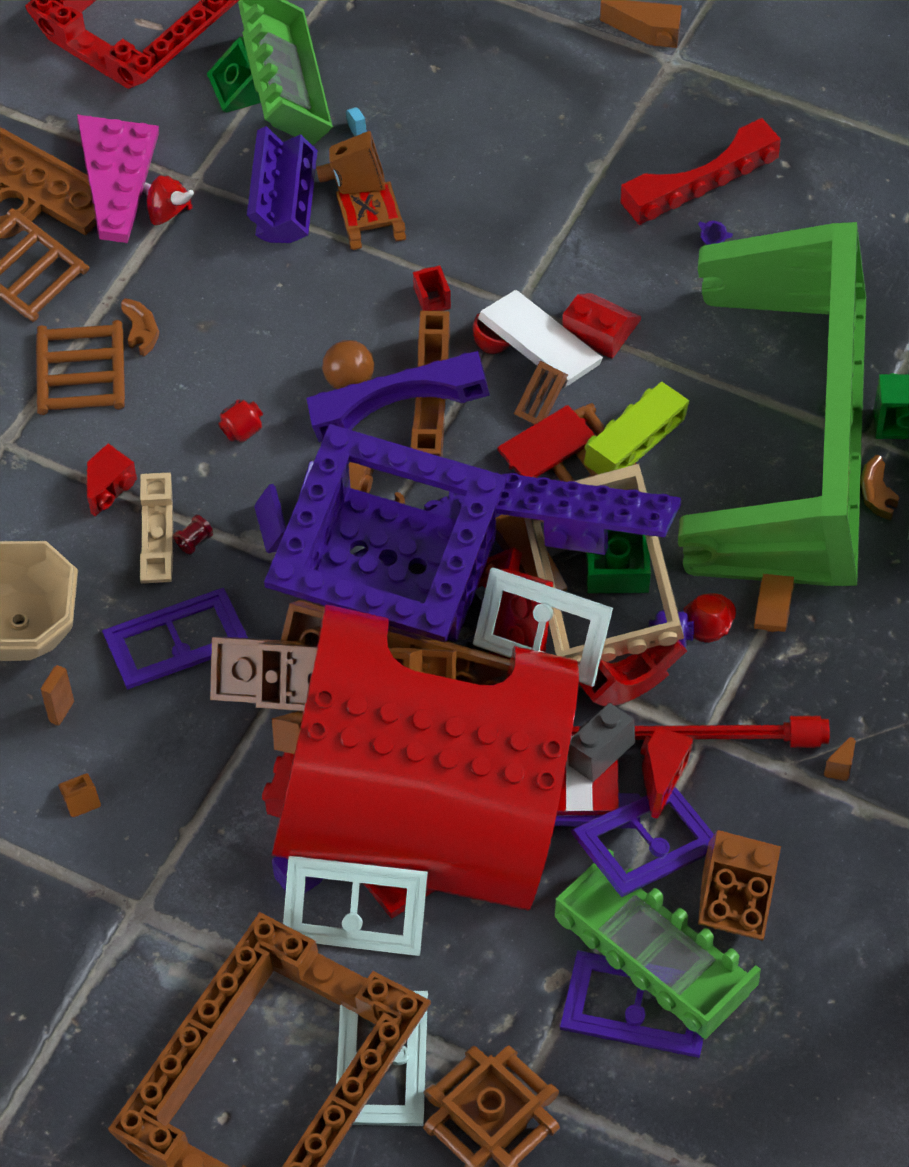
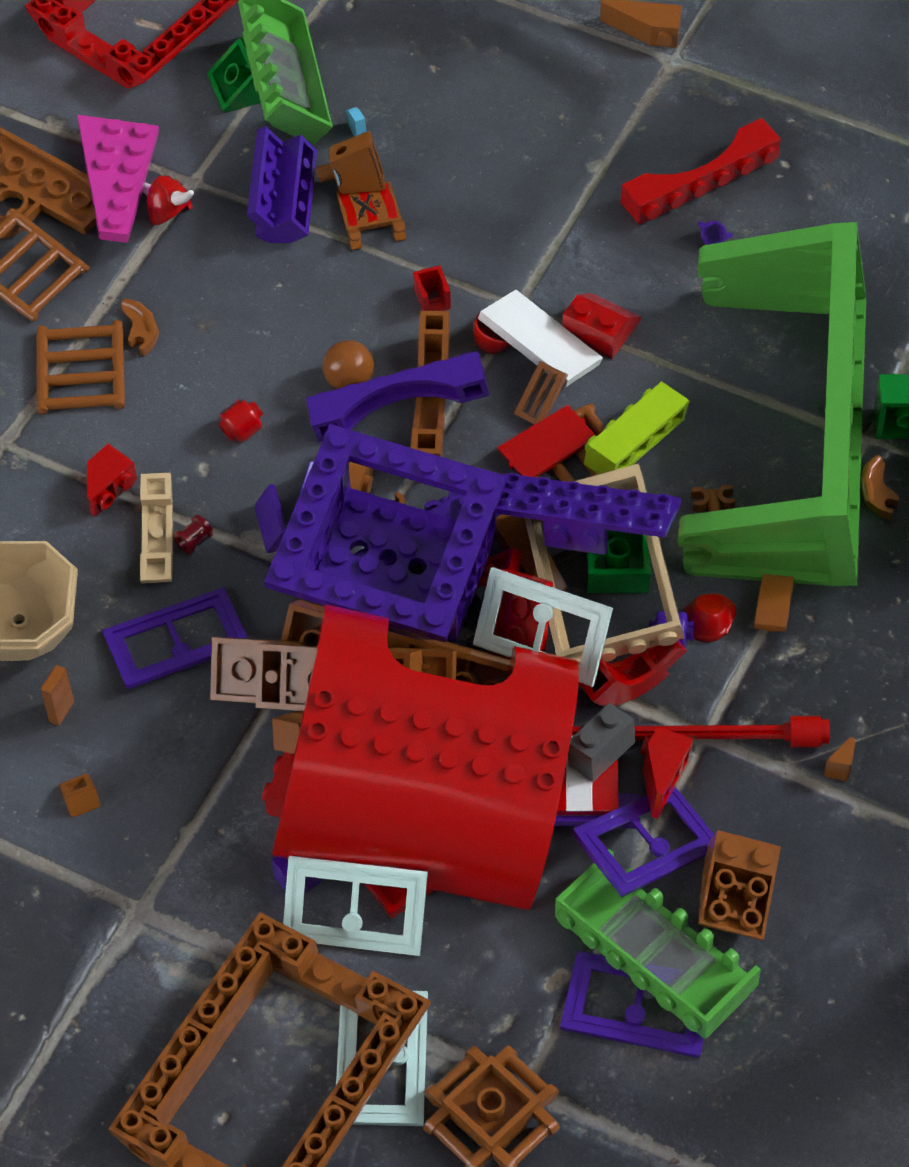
none -> dark orange bar [691,485,736,512]

